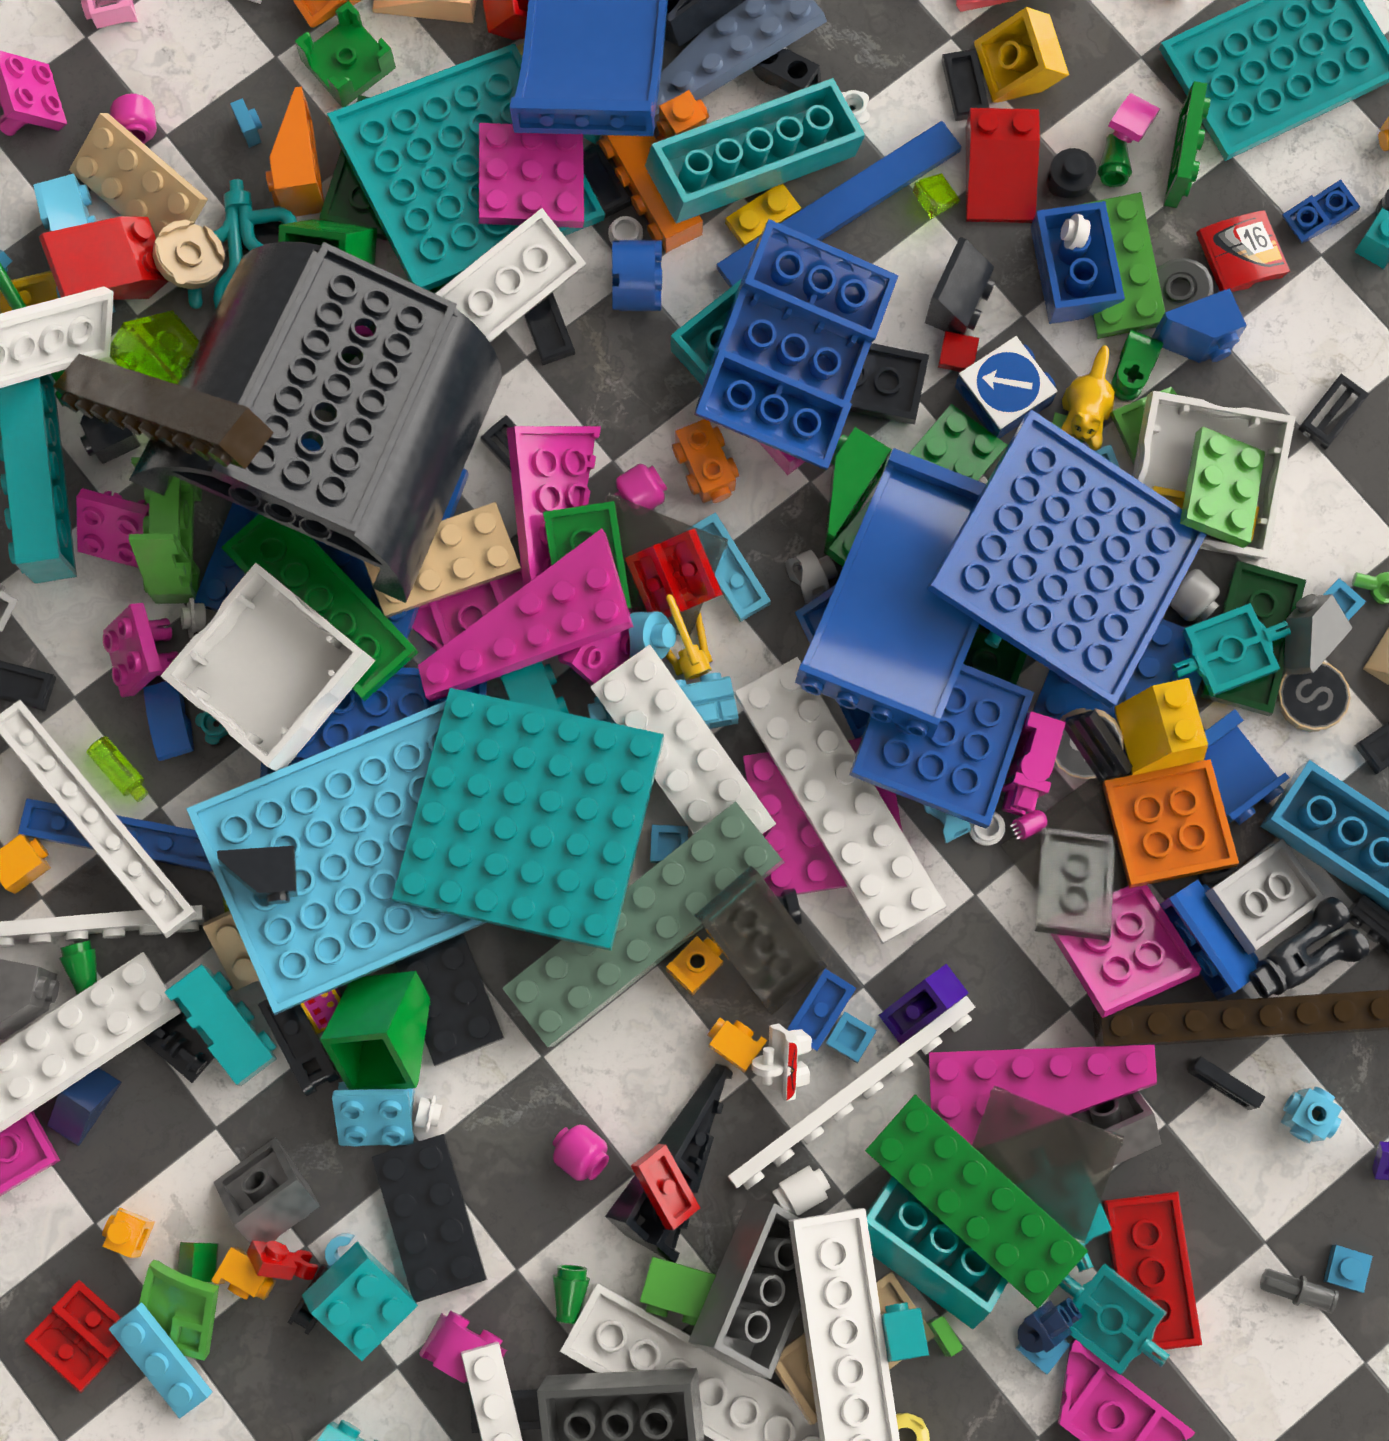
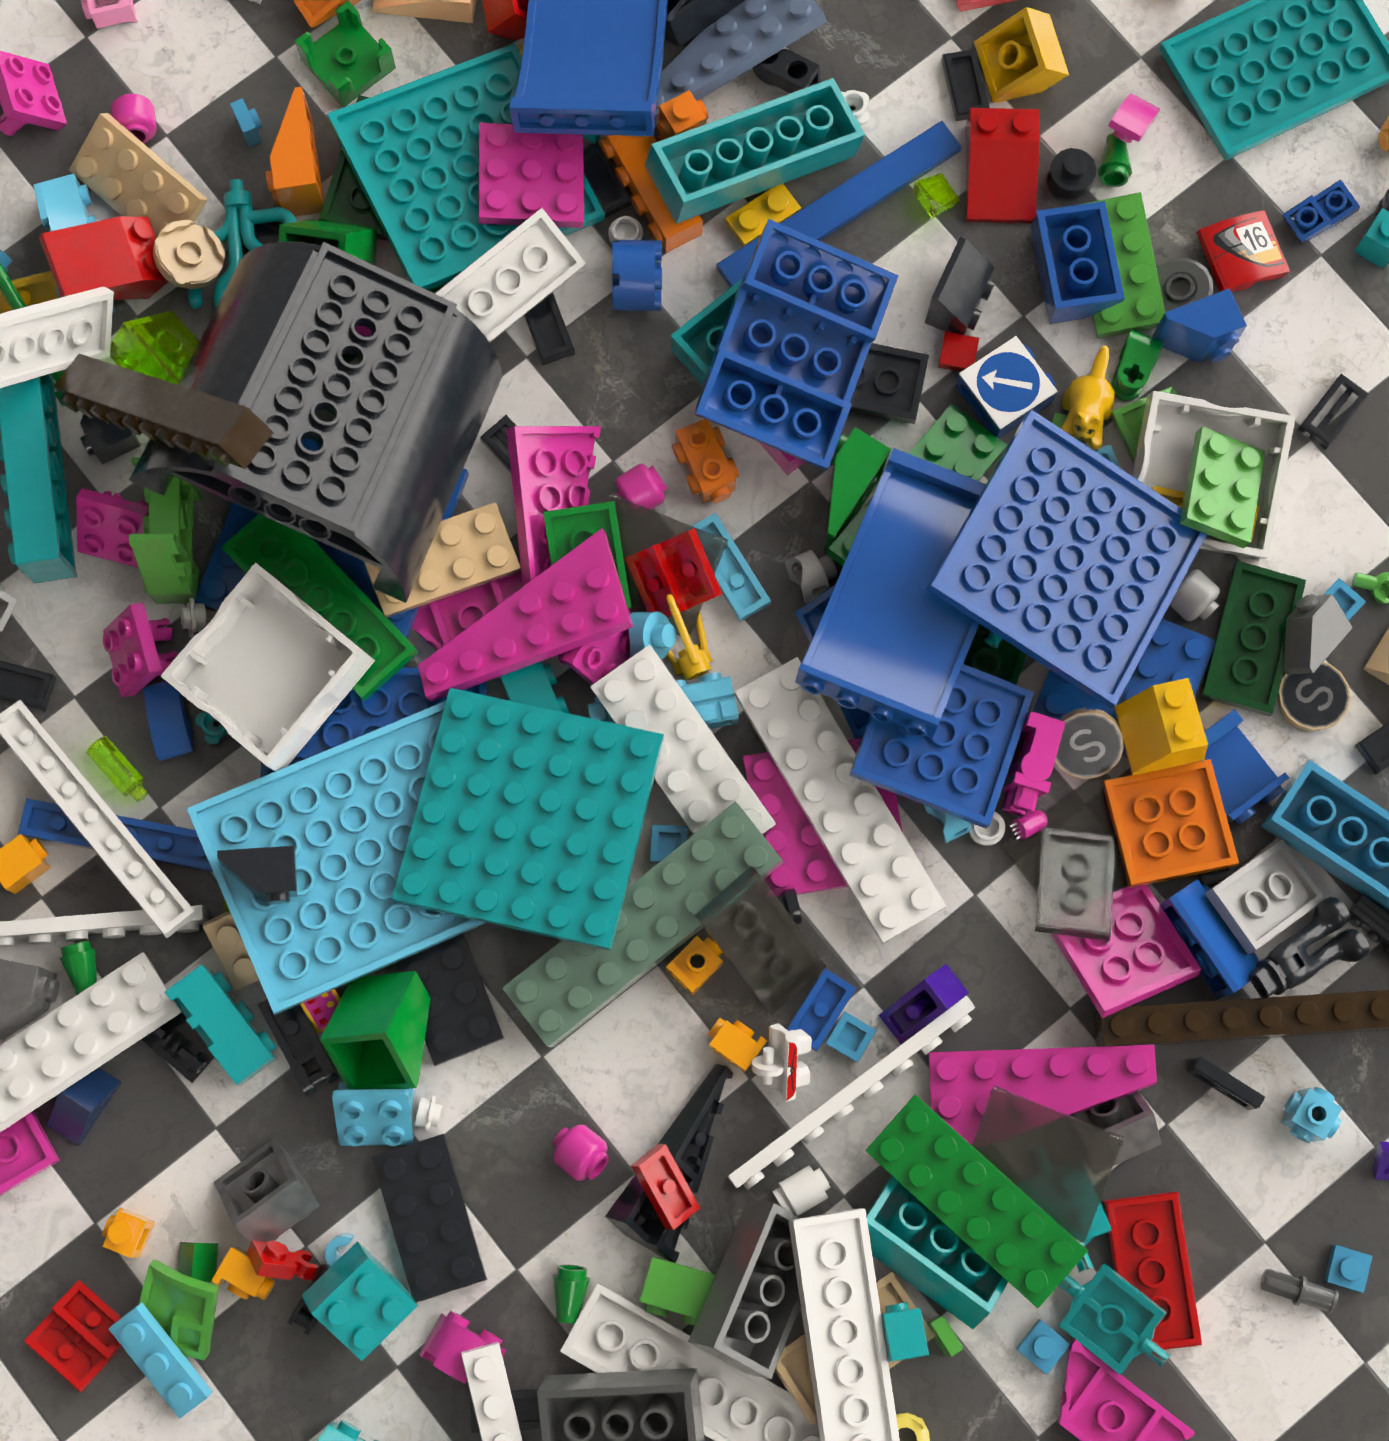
dark blue hips [1017,1297,1082,1353] -> none
white plate [1061,214,1090,250] -> none
black tile [1064,709,1133,782] -> none
green plate [1163,81,1211,208] -> none
teal plate [1172,603,1291,697] -> none

